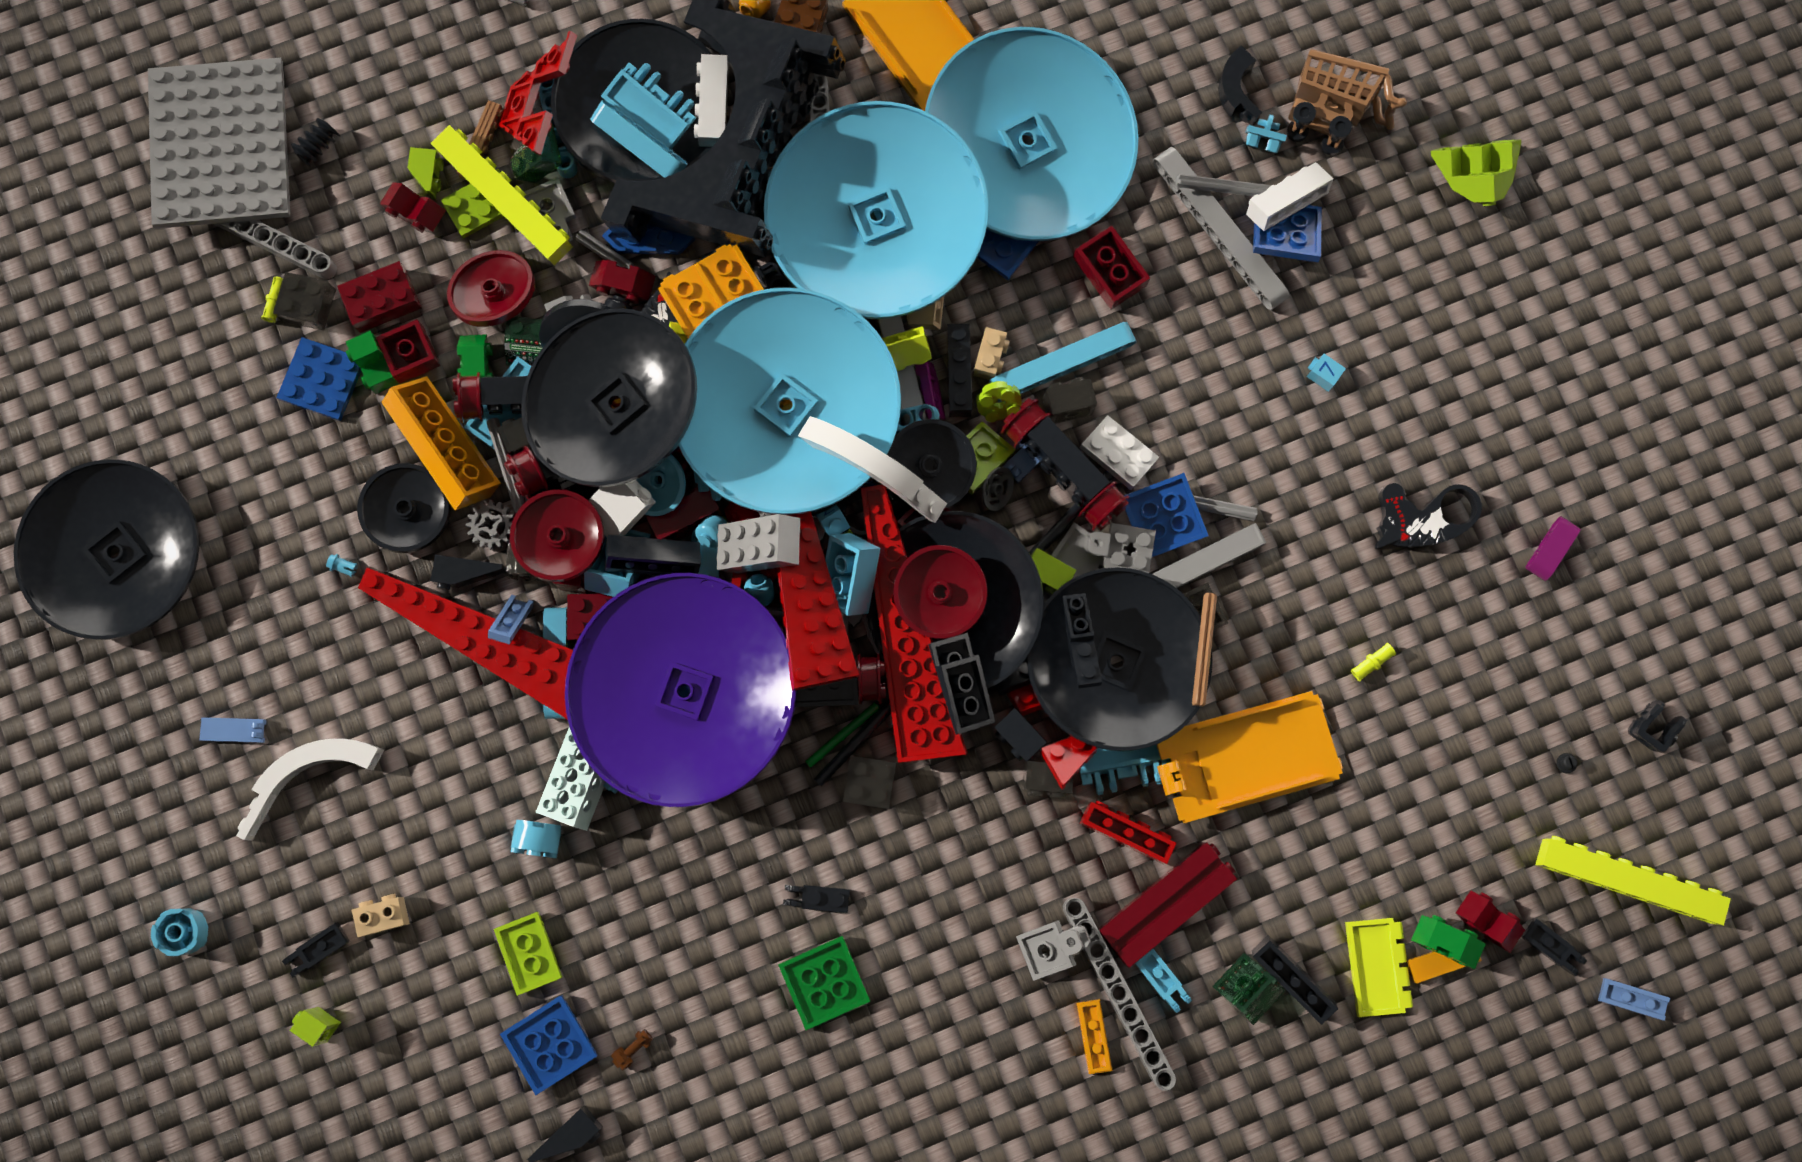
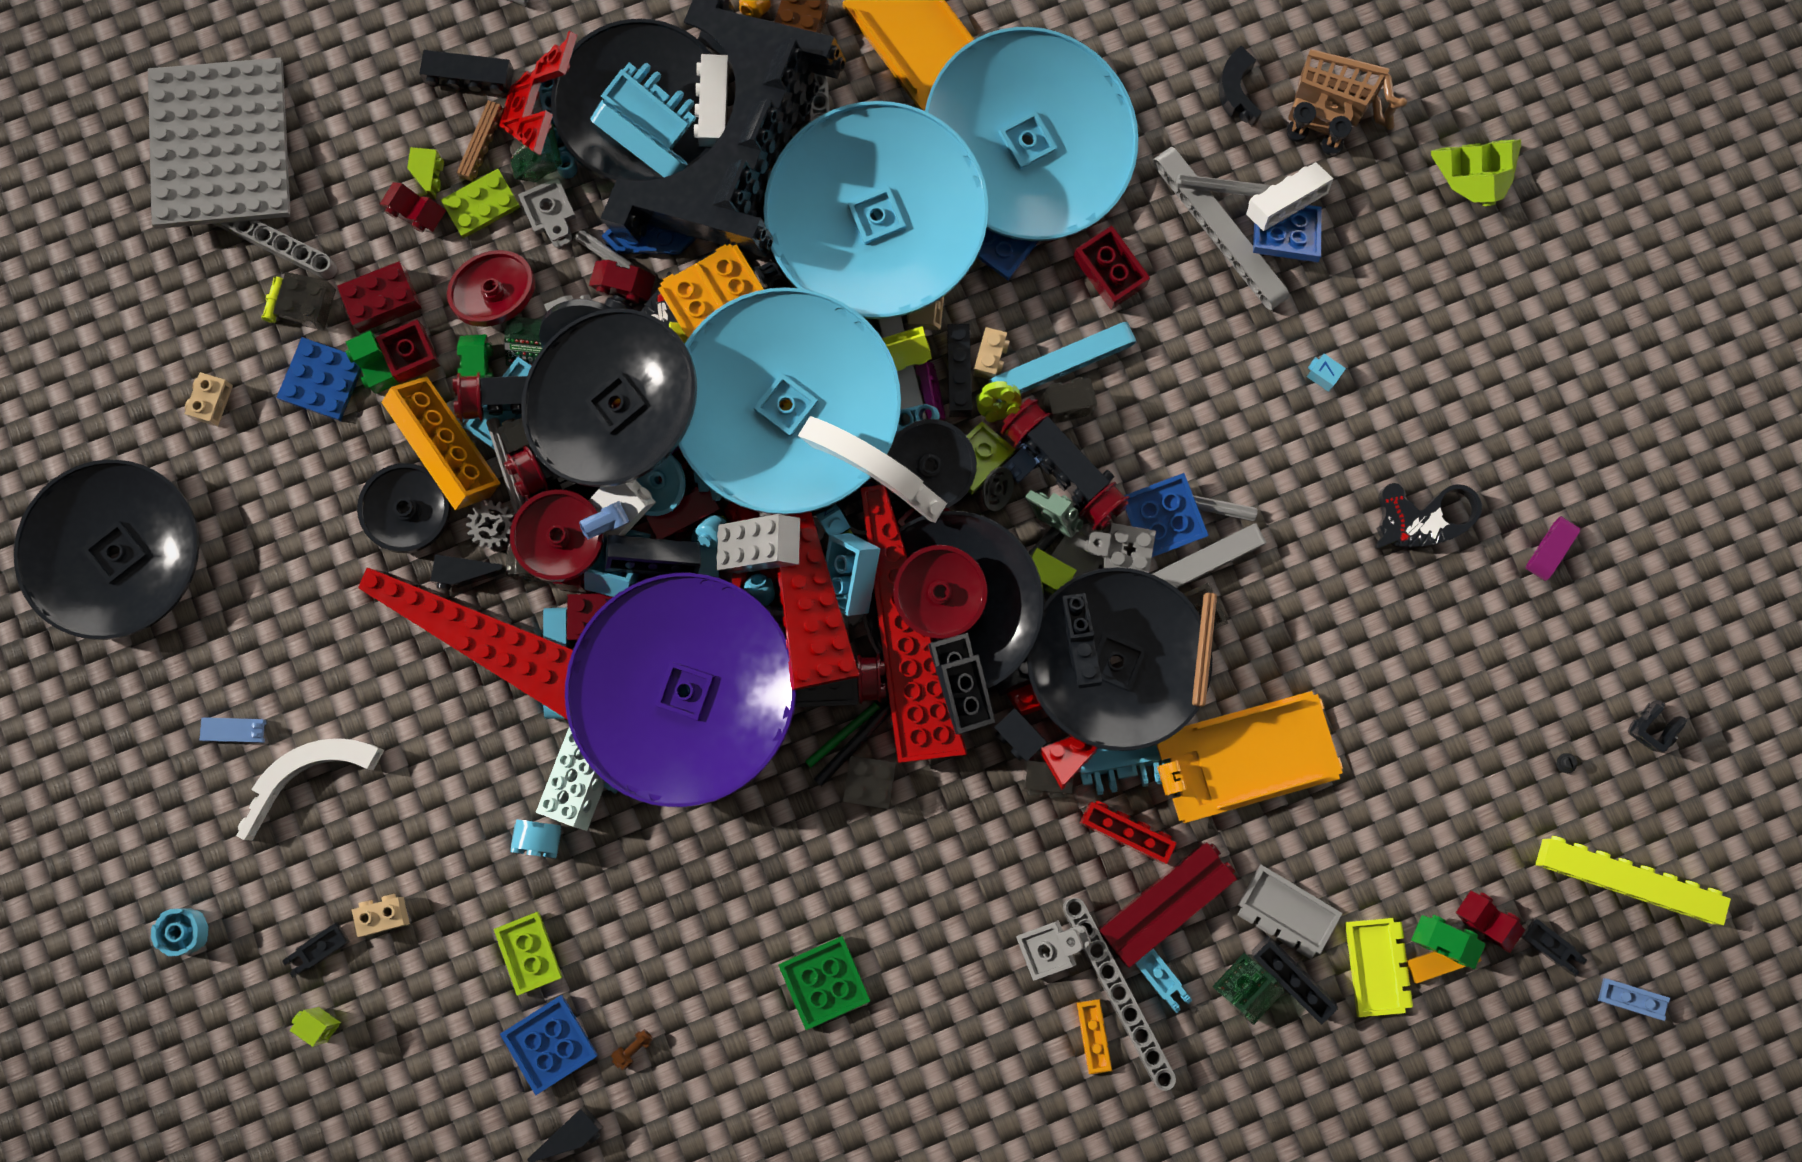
black piece [291,118,340,167] -> none
medium azure pin [326,554,358,577] -> none
neon yellow brick [431,125,573,266] -> none
medium blue hinge [488,595,533,644] -> none
black hinge [783,885,850,913] -> none
white plate [1079,415,1159,490] -> none
medium azure hips [1245,114,1287,153] -> none
neon yellow pin [1351,643,1396,682] -> none
none -> tan brick [184,372,233,427]
none -> black brick [419,50,514,94]
none -> medium blue piece [579,501,630,540]
none -> sand green plate [1026,490,1083,538]
none -> light grey hinge [1238,865,1343,959]

